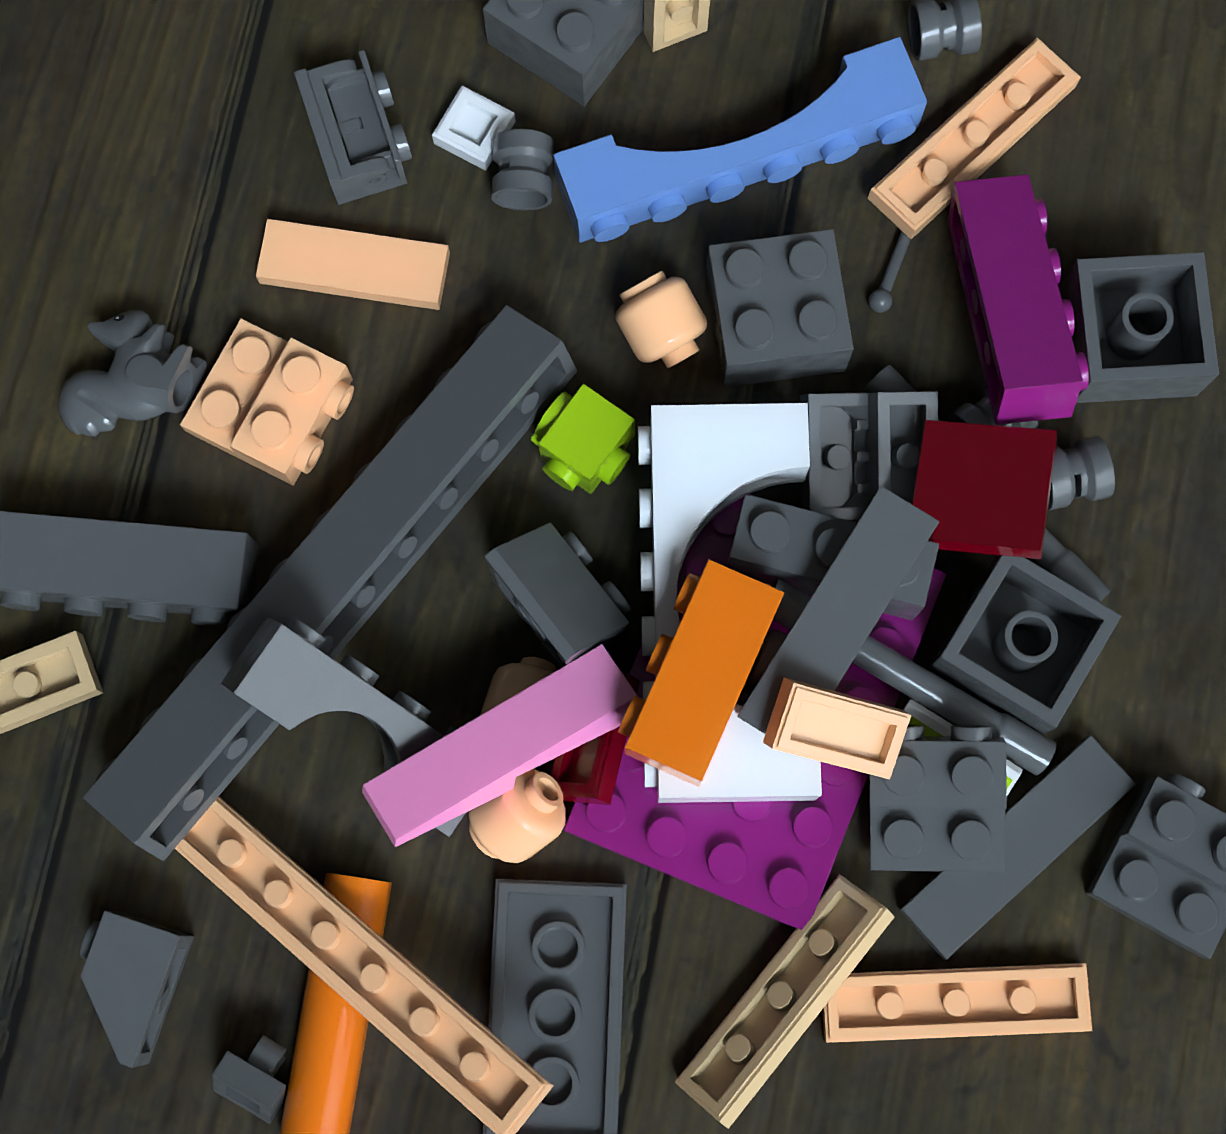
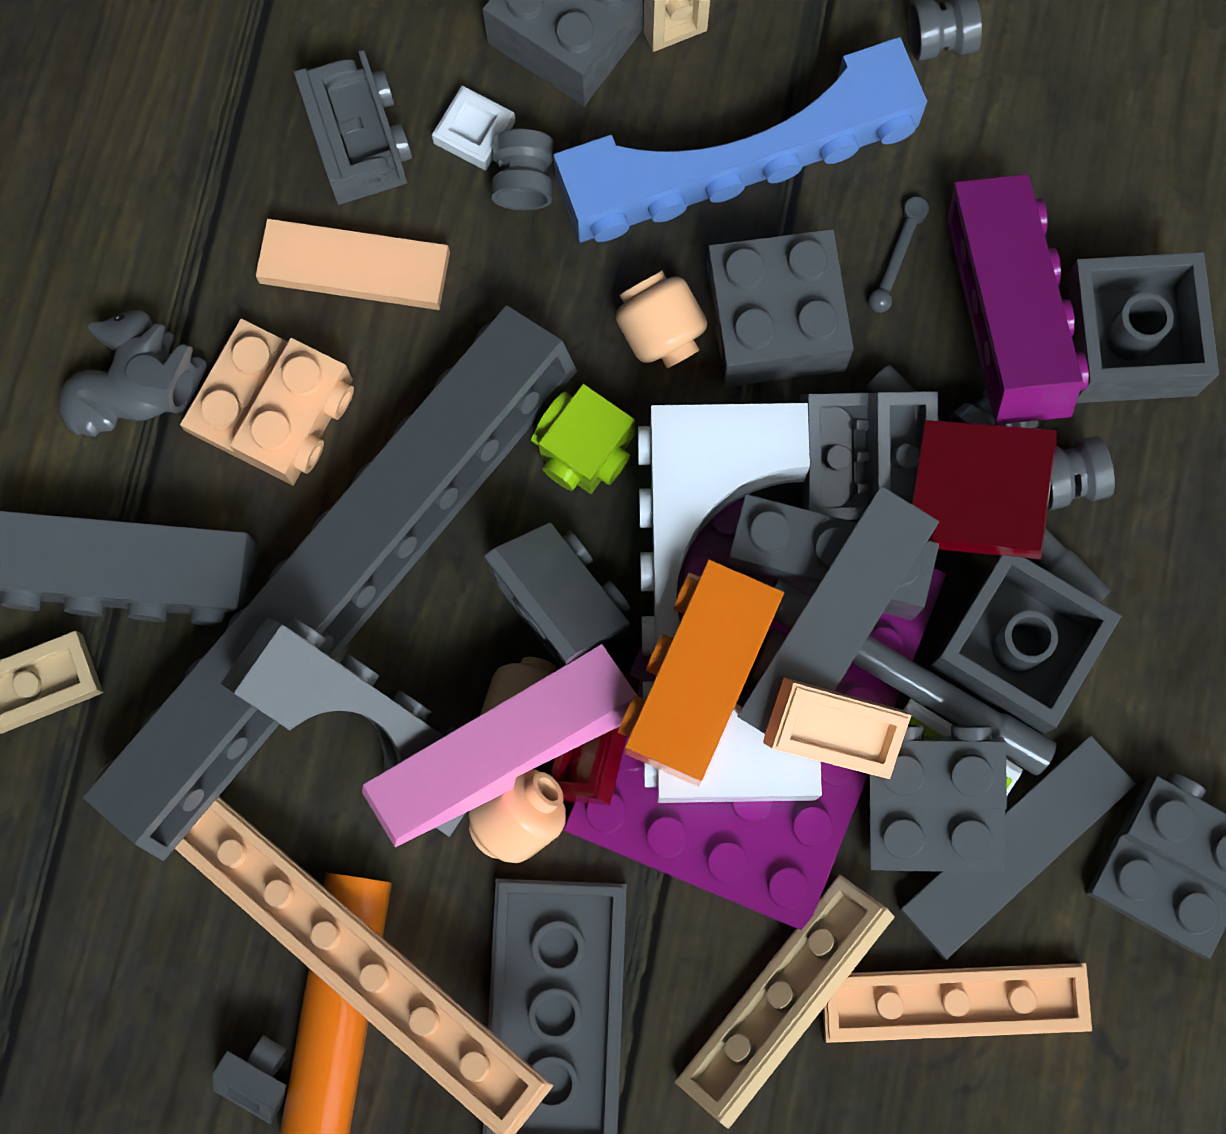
dark grey slope [80,911,194,1068] -> none
light nougat tile [868,38,1081,239] -> none

